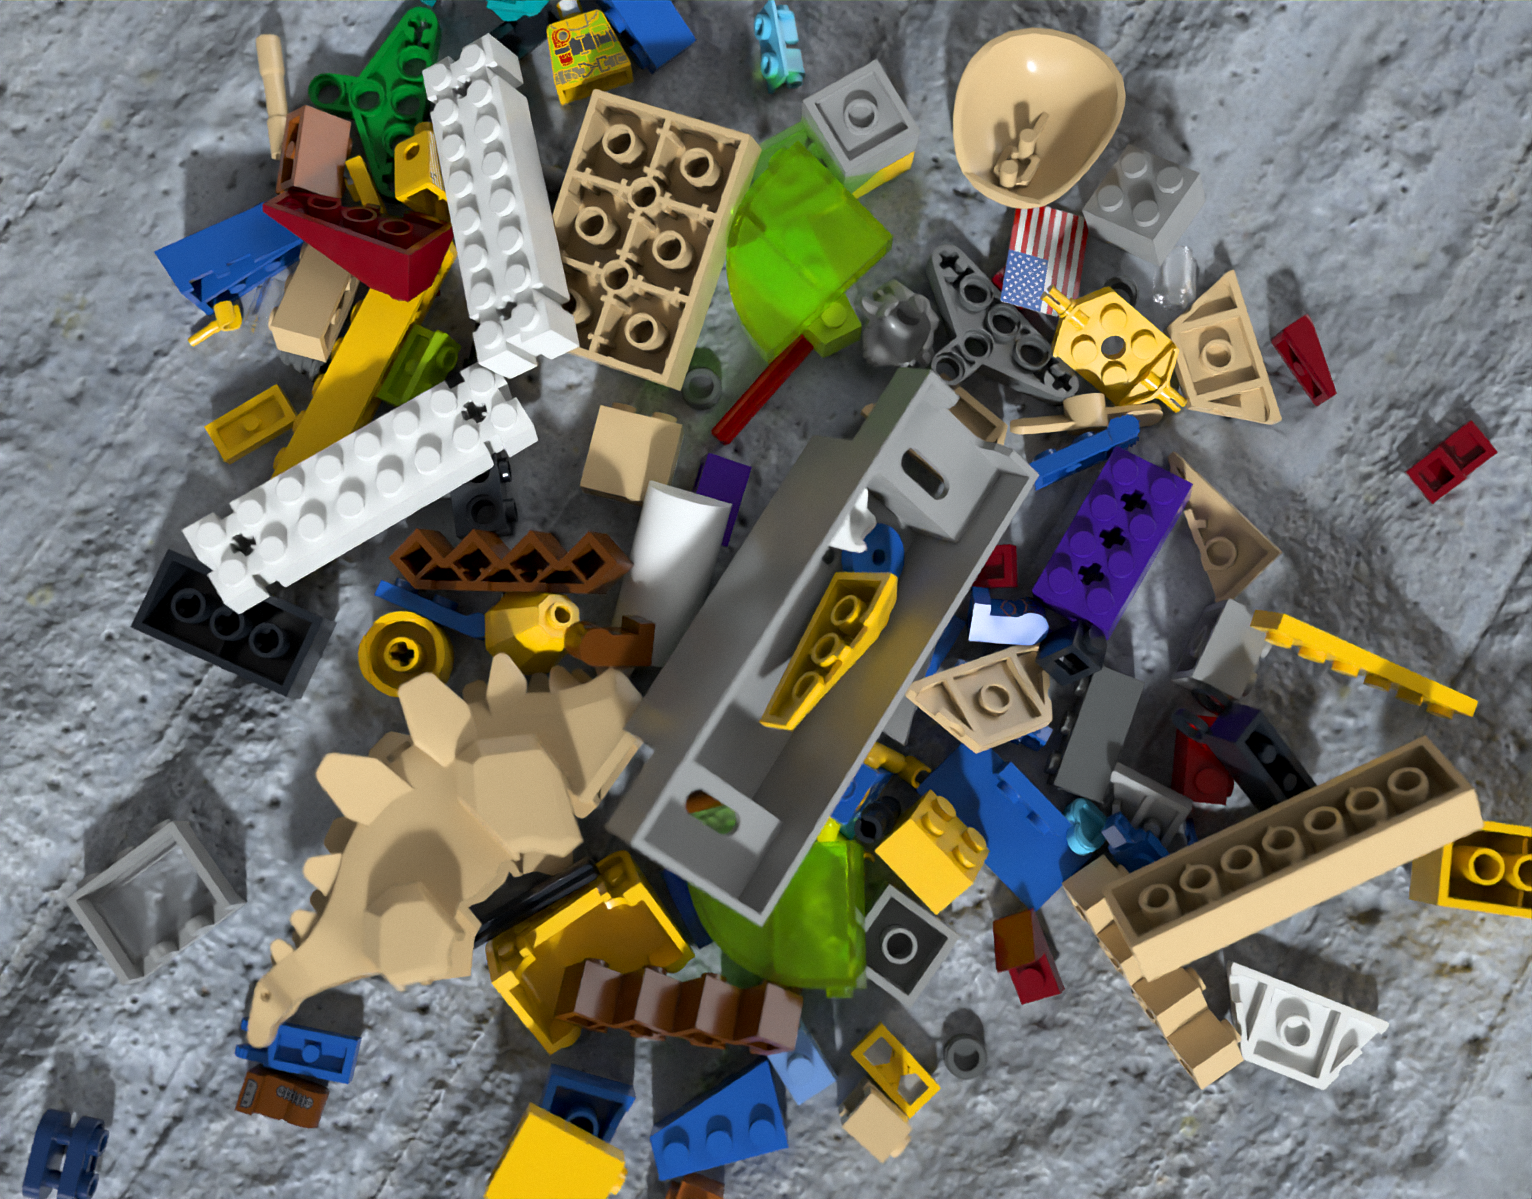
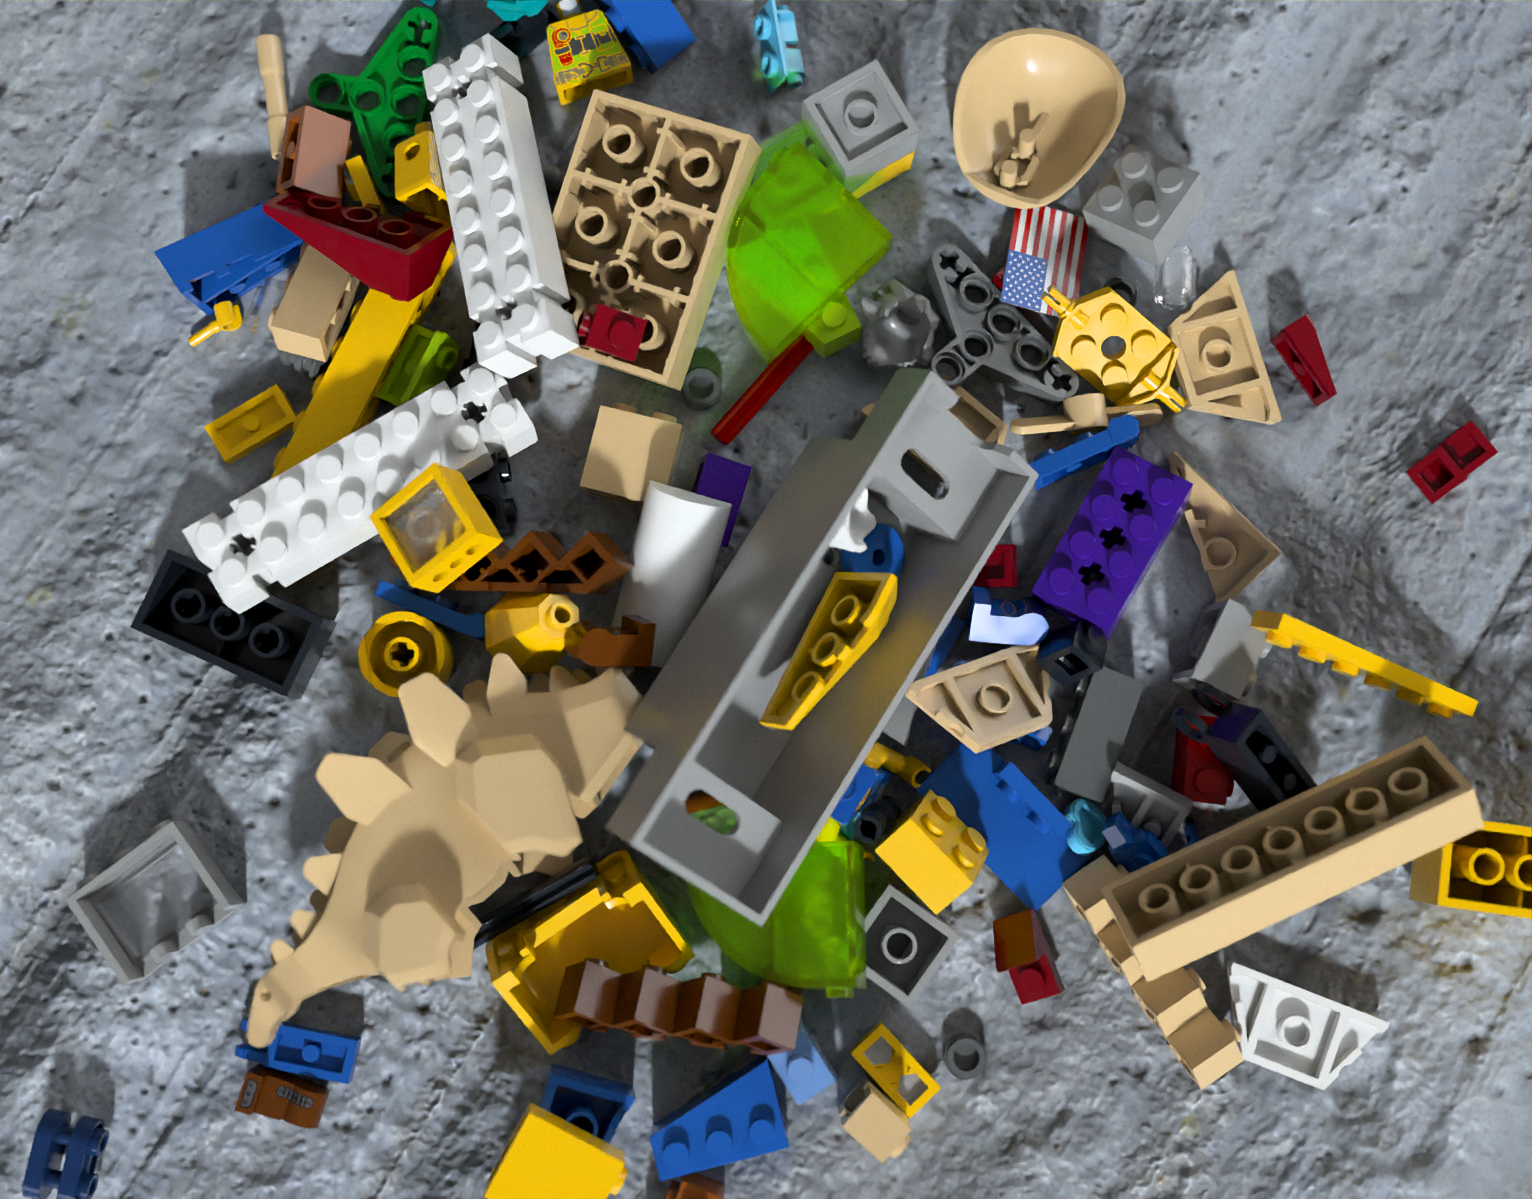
clear blue tile [659,867,721,949] -> none
none -> yellow piece [369,462,504,593]
none -> dark red bracket [576,303,648,362]

